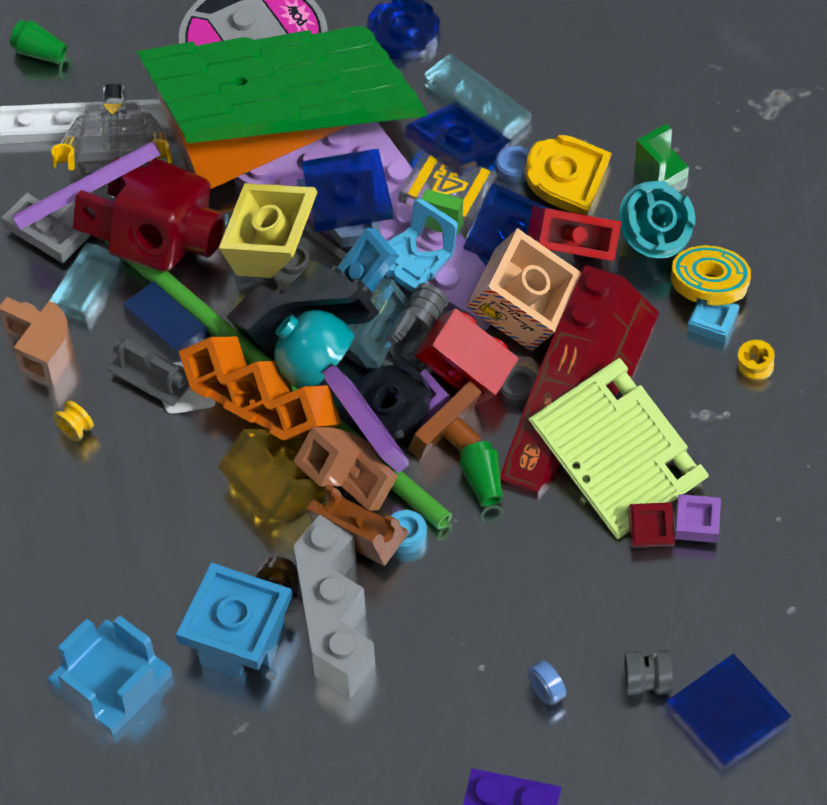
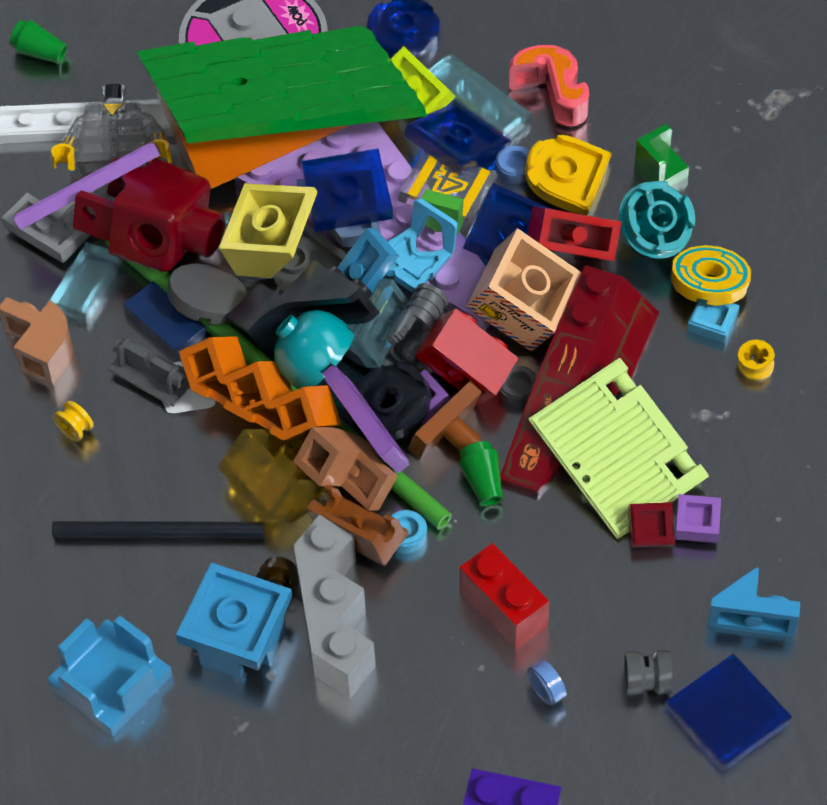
none -> black piece [52,521,264,539]
none -> dark grey tile [167,263,247,325]
none -> neon yellow plate [390,46,455,124]
none -> red brick [459,543,549,651]
none -> coral animal [509,45,589,127]
none -> dark azure slope [708,567,801,638]

